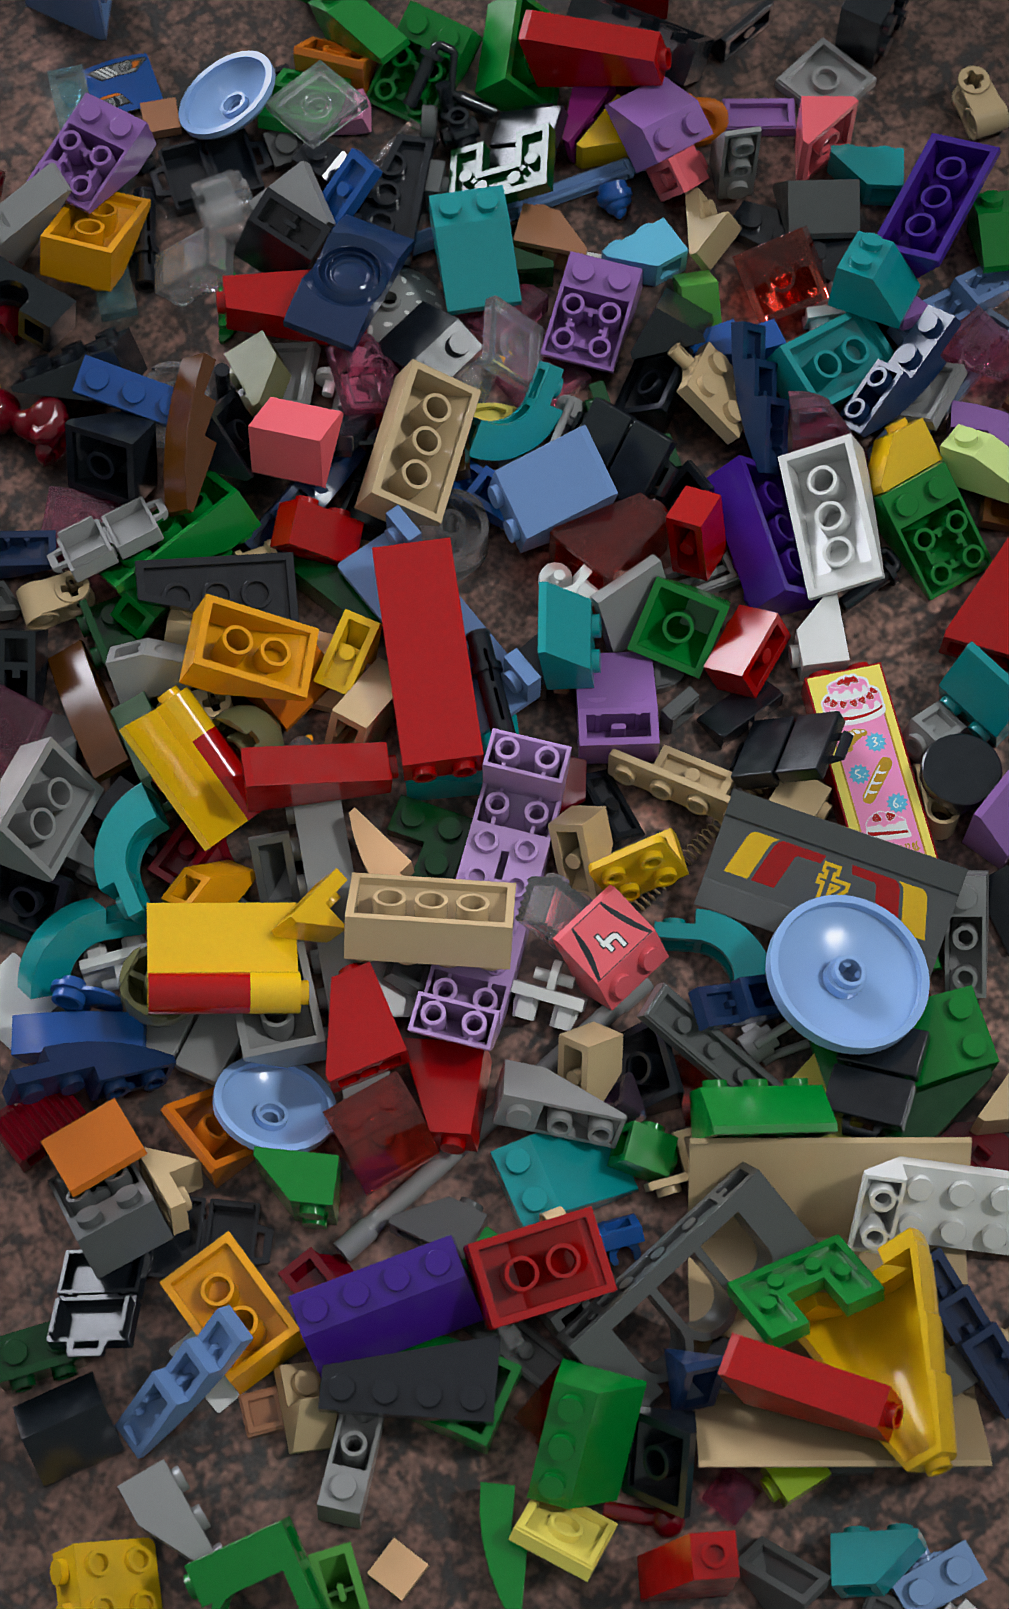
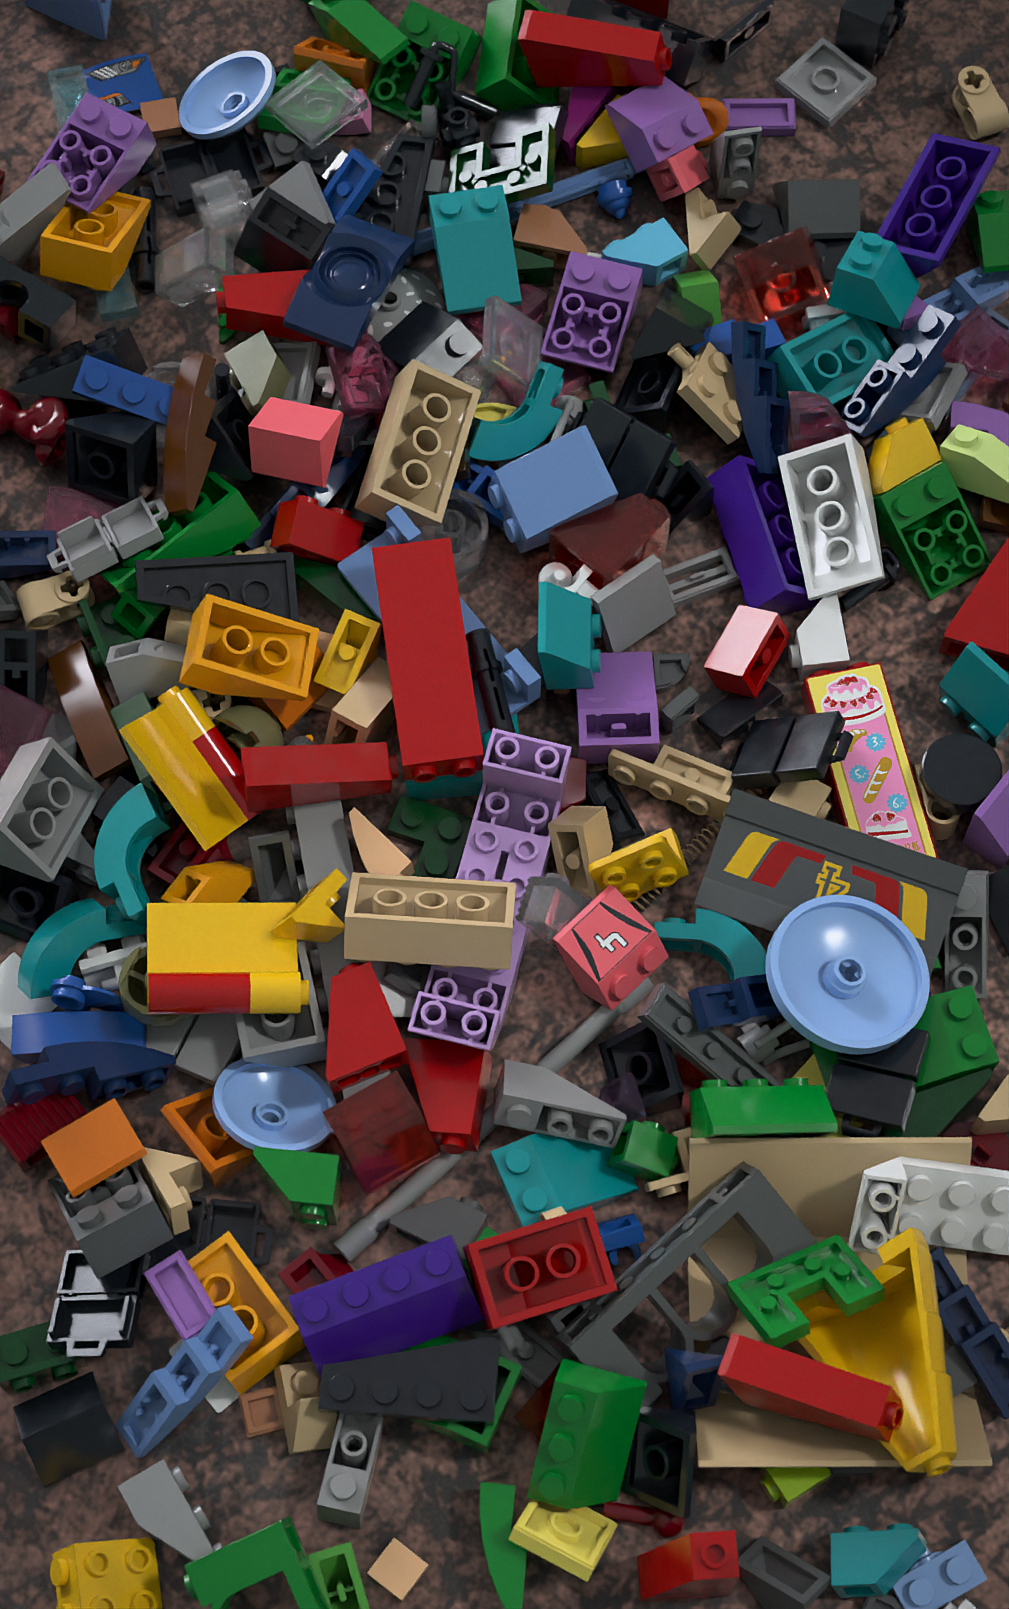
white hips [510,959,588,1031] -> none
tan slope [557,1022,623,1102] -> none
green slope [627,576,730,679] -> none
red brick [665,486,727,581] -> none
clear pink slope [701,1468,762,1526] -> none
coral slope [794,96,859,180] -> none
teal slope [827,144,904,206] -> none
light grey bracket [902,701,967,765] -> none
none -> medium lavender tile [144,1250,216,1341]

